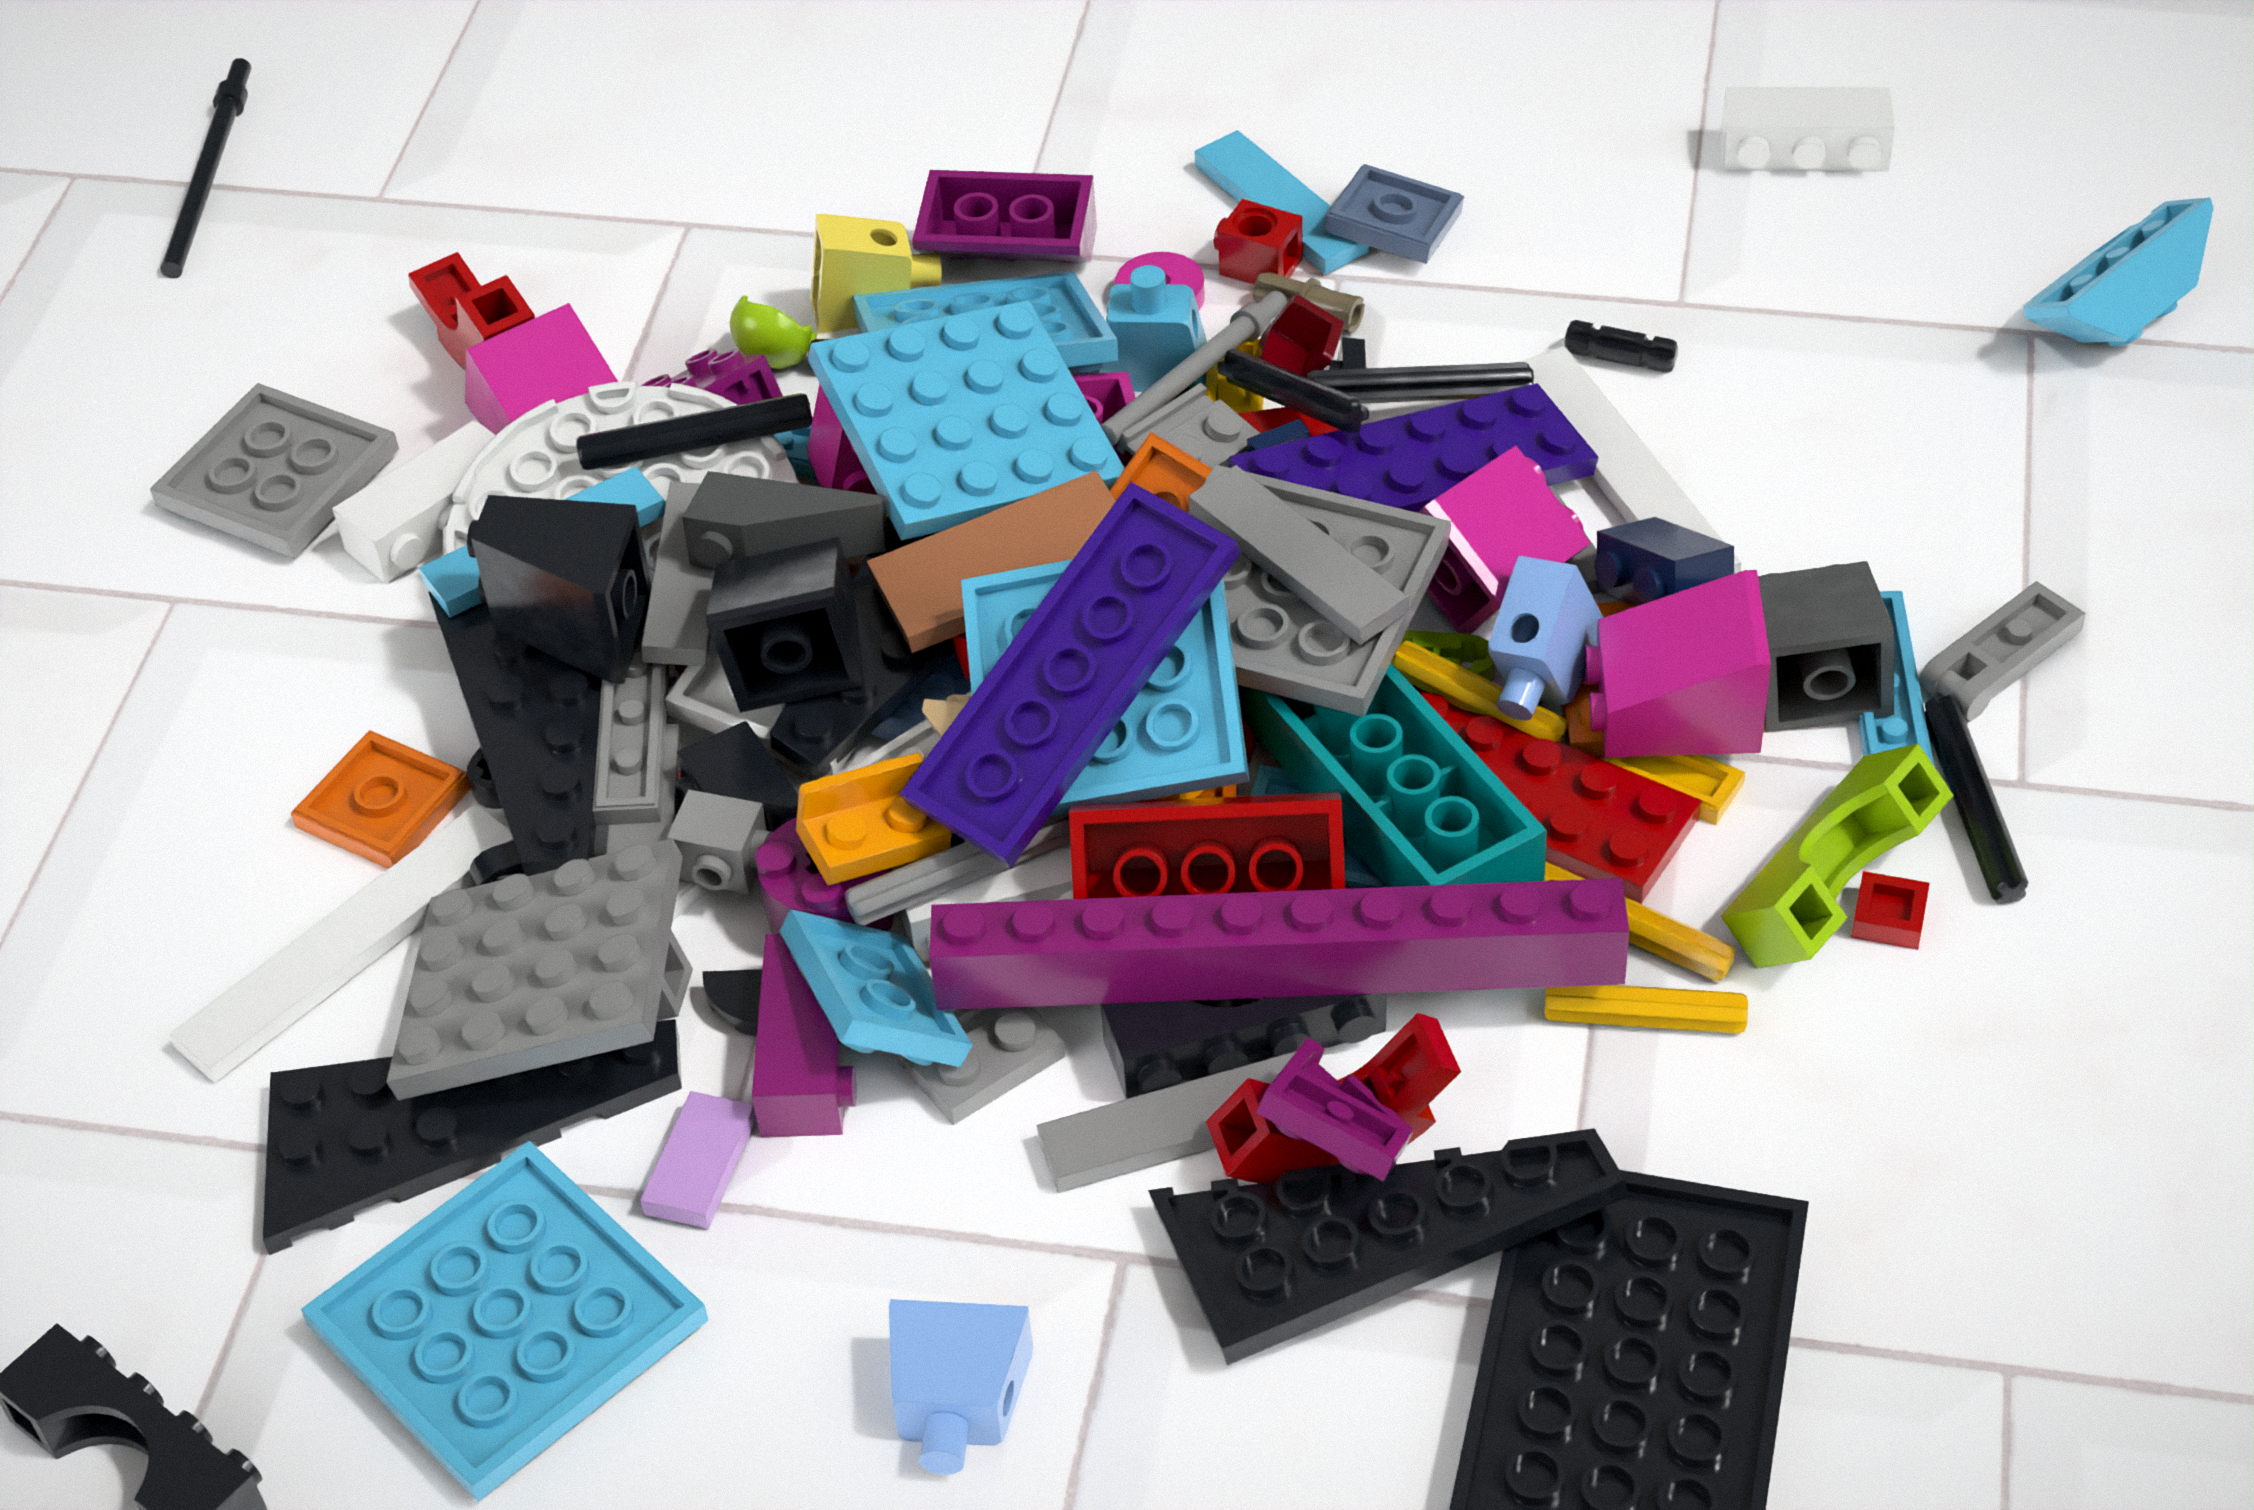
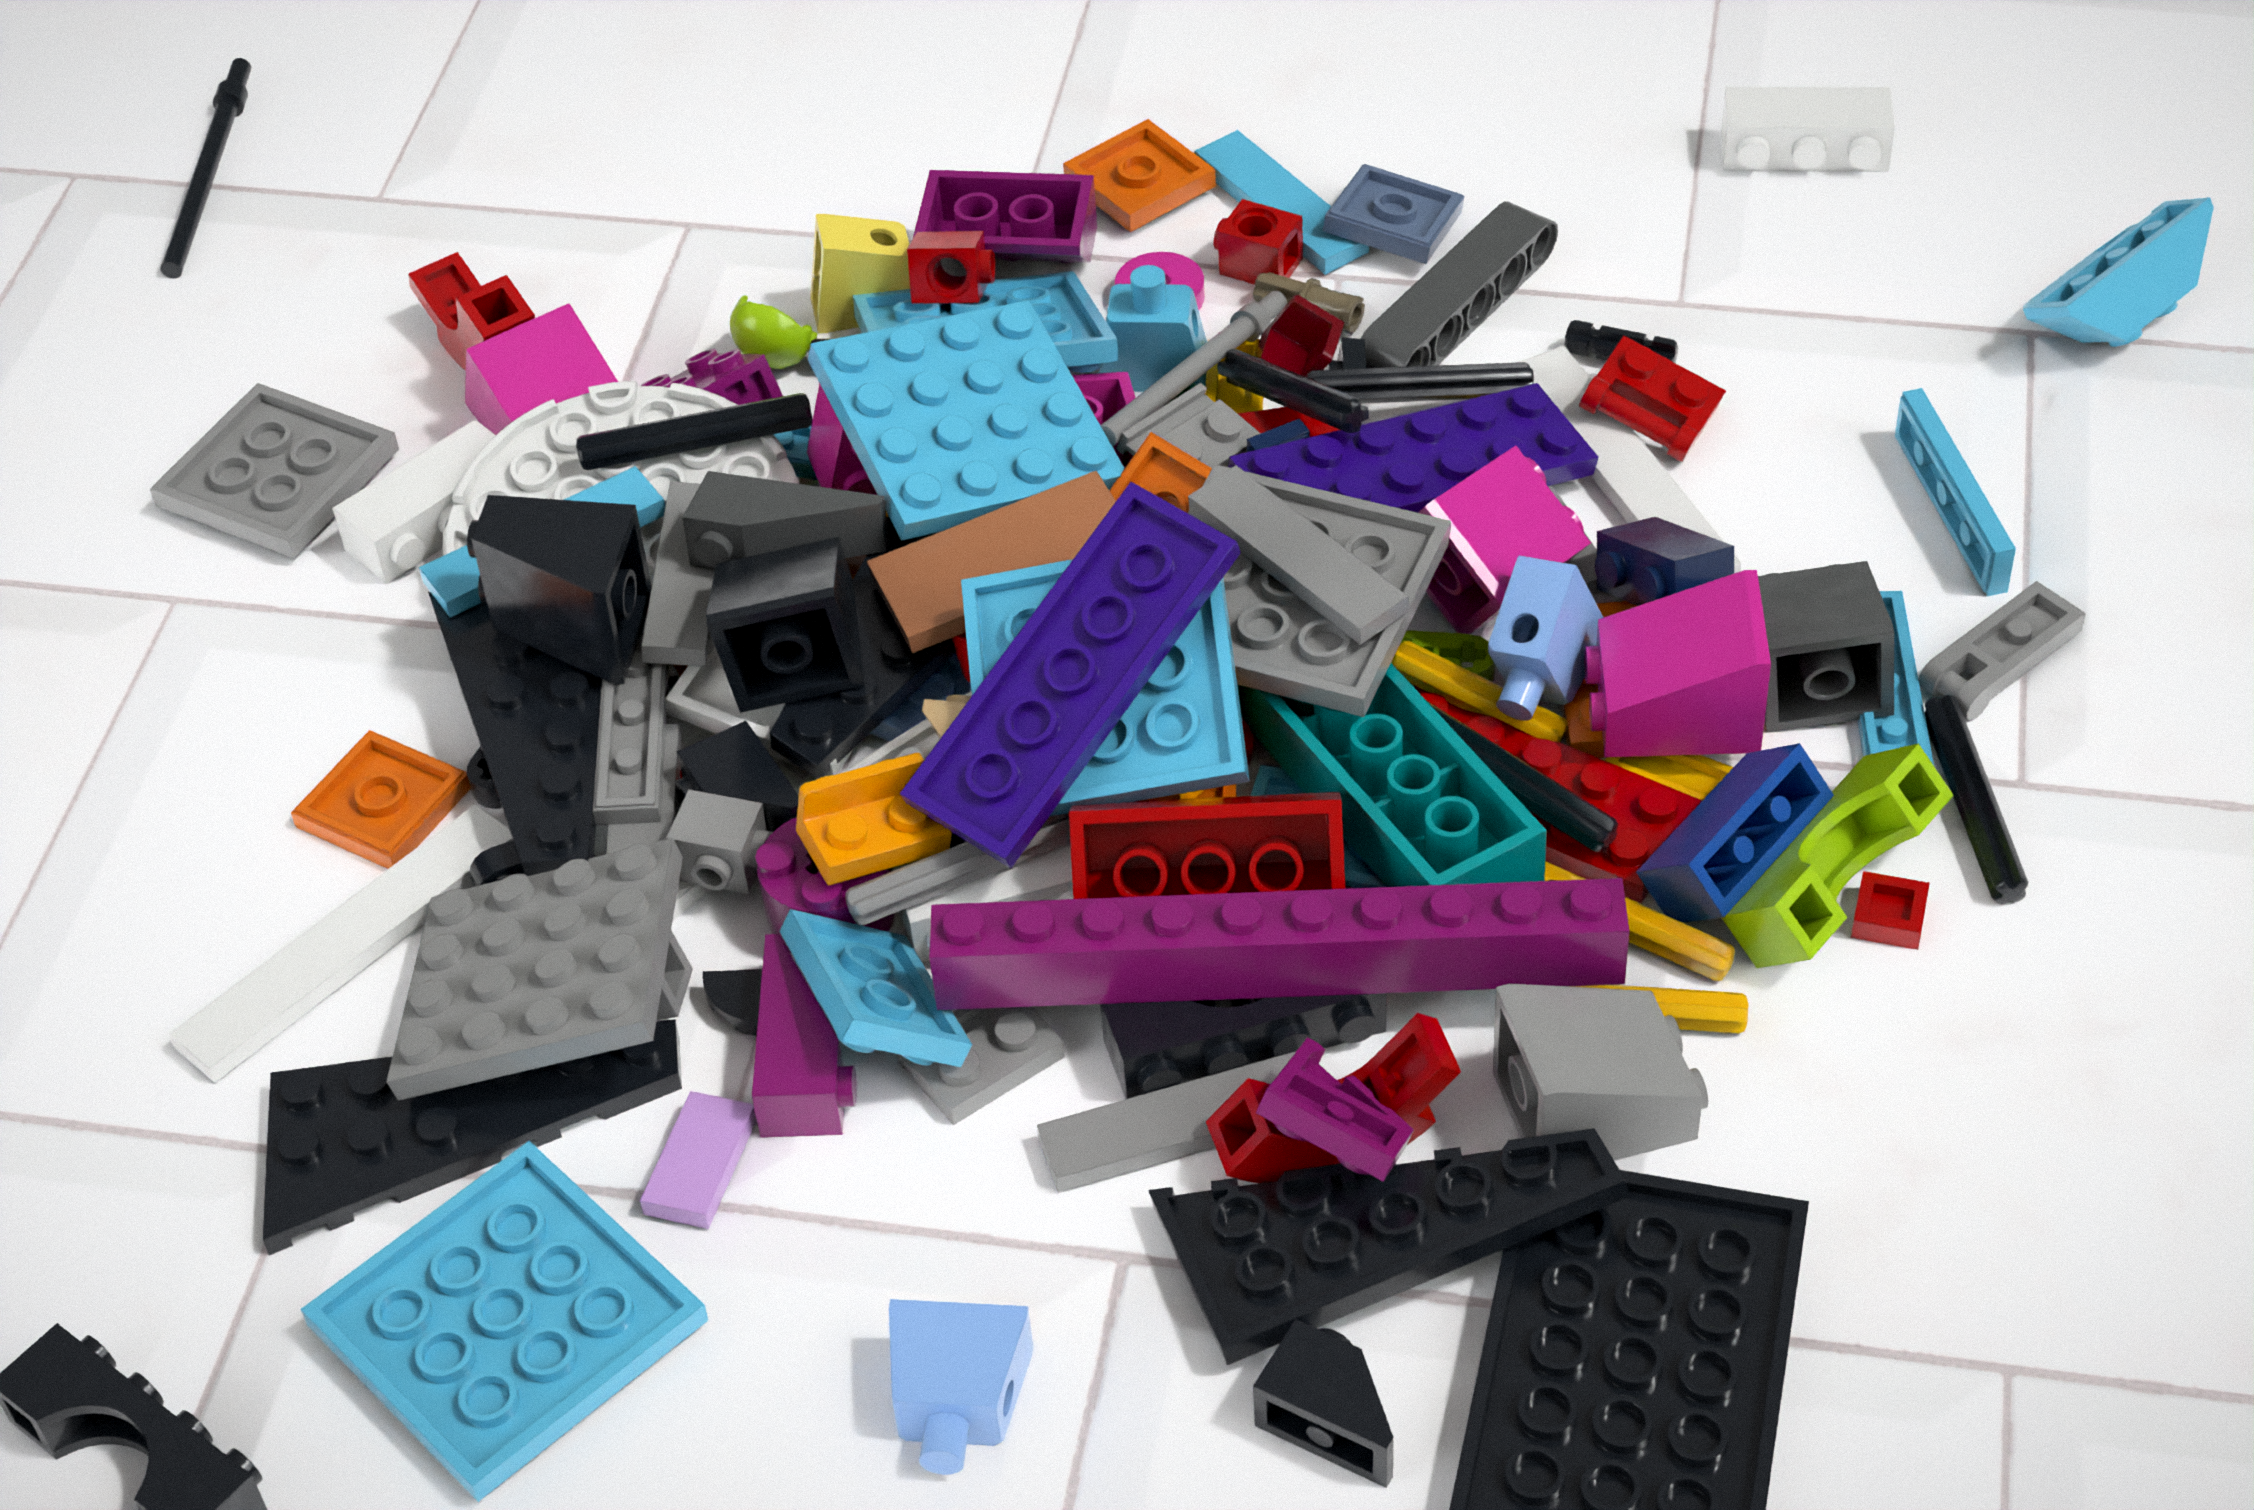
none -> red brick [907,231,995,304]
none -> orange plate [1063,119,1216,232]
none -> black slope [1253,1319,1394,1488]
none -> dark grey beam [1360,201,1558,368]
none -> black axle [1426,700,1618,853]
none -> light grey slope [1492,984,1709,1161]
none -> red plate [1578,336,1727,463]
none -> blue brick [1636,743,1834,923]
none -> medium azure tile [1895,388,2016,597]

